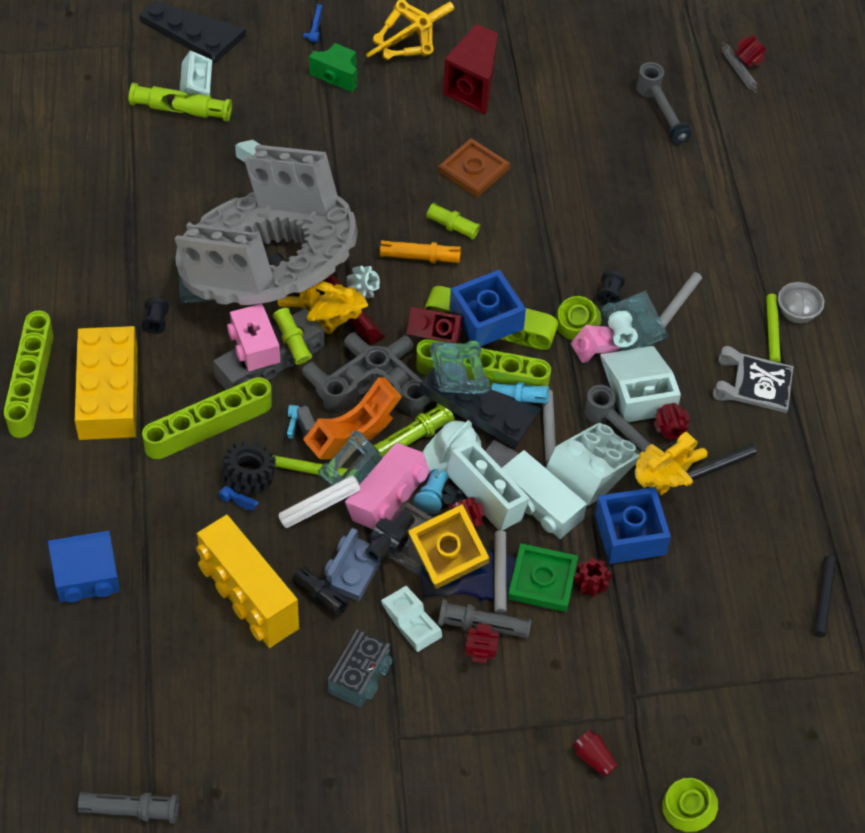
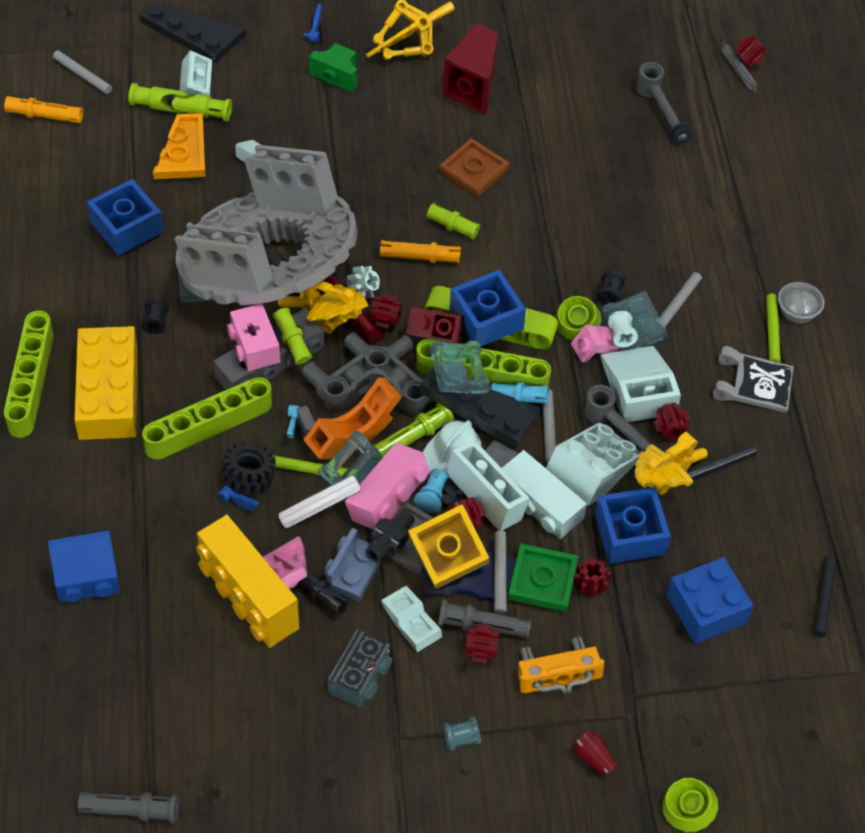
none -> light orange pin [4,96,83,124]
none -> light grey bar [53,50,112,94]
none -> blue brick [87,179,163,256]
none -> light orange wing [153,113,206,179]
none -> bright pink wing [263,536,307,589]
none -> dark red gear [370,294,403,329]
none -> clear light blue bush [443,716,481,752]
none -> light orange piece [518,637,604,694]
none -> blue brick [666,557,754,644]

